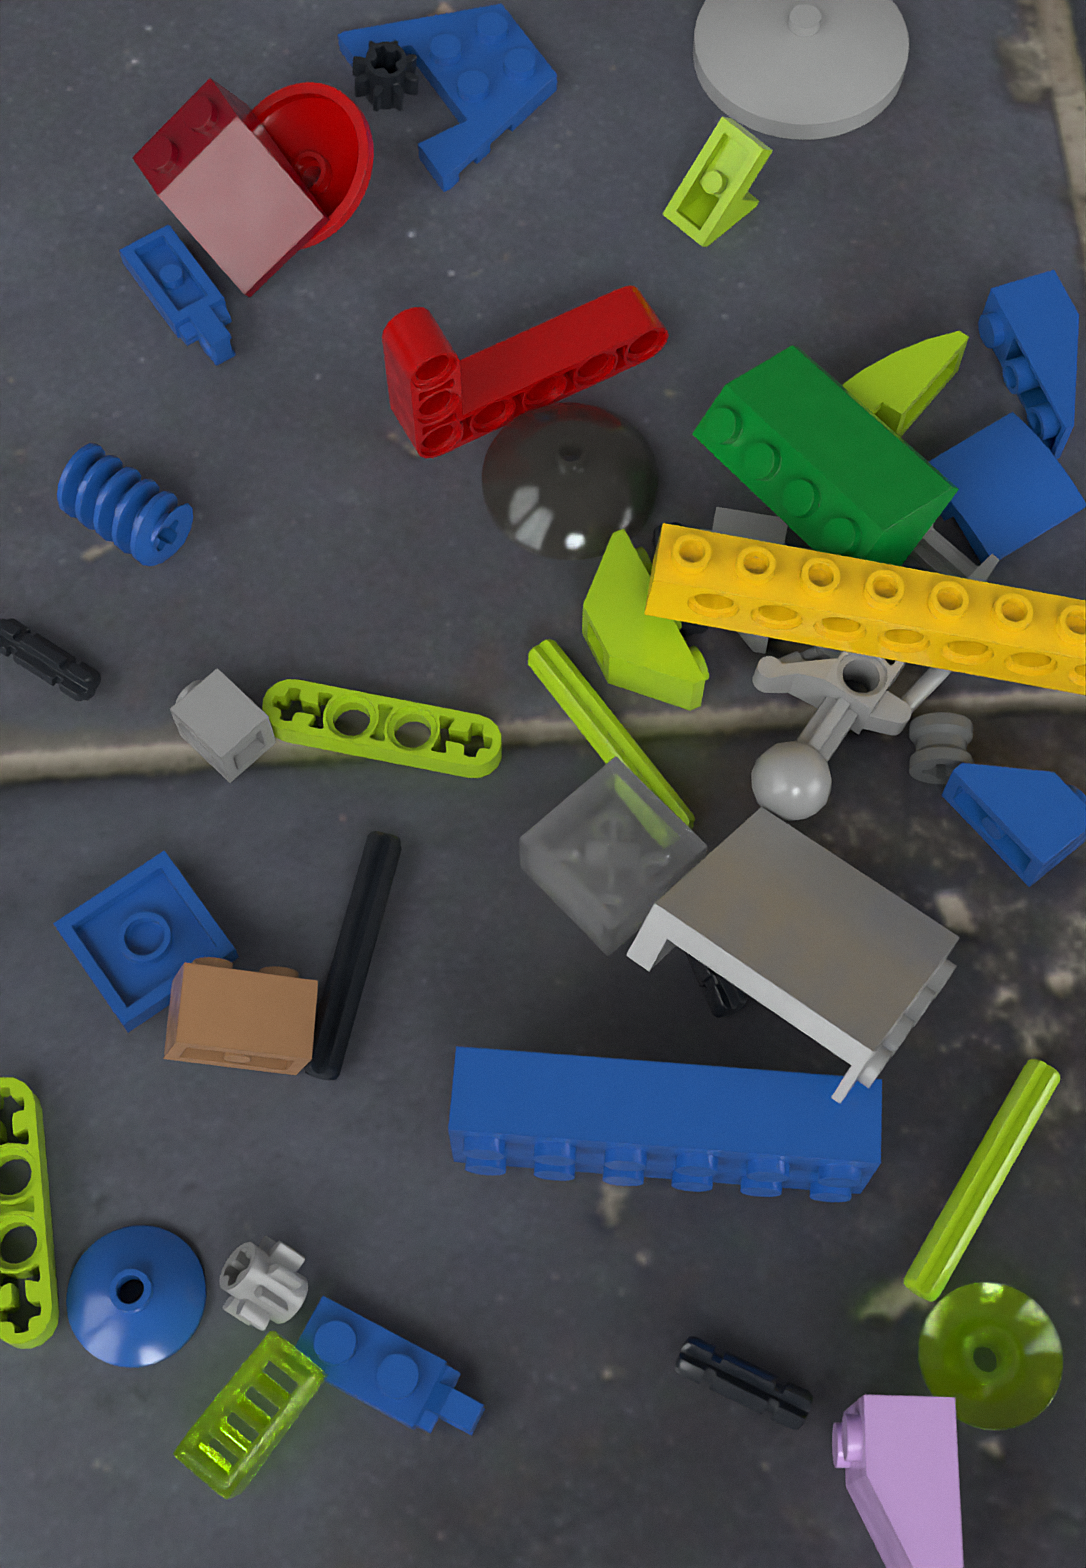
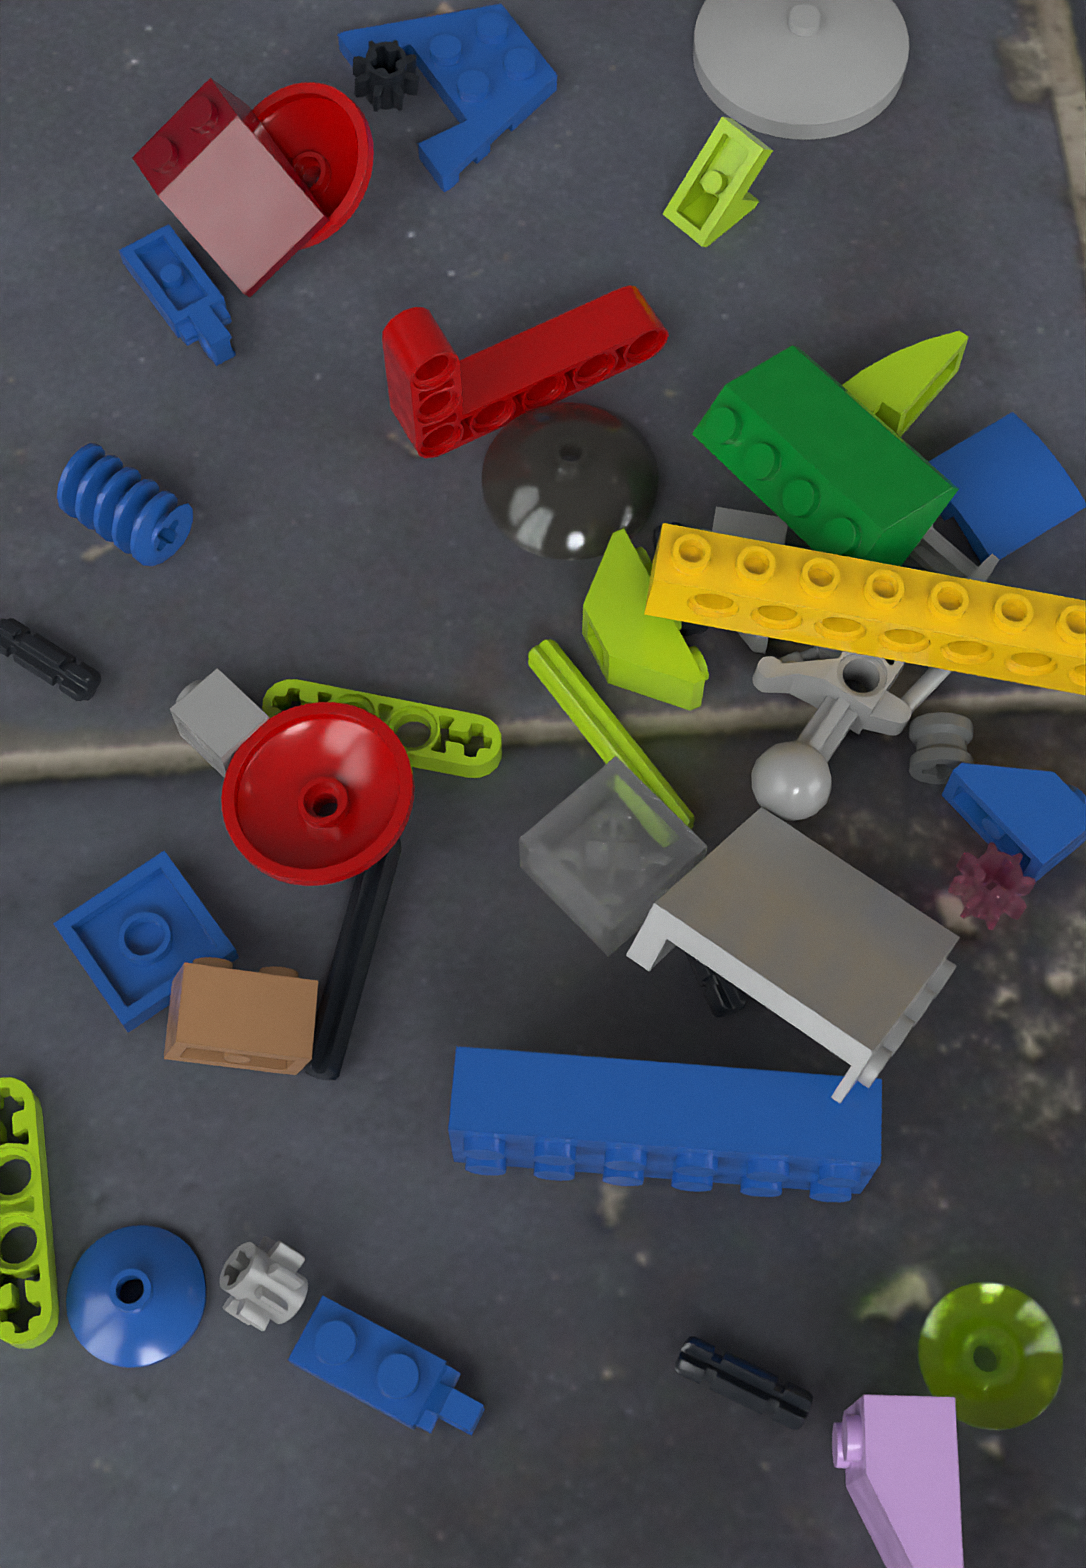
clear neon green slope [173,1330,328,1499] -> none
lime axle [903,1058,1060,1302] -> none
blue slope [978,270,1079,459] -> none
none -> red dish [221,702,415,886]
none -> clear pink gear [948,843,1036,929]

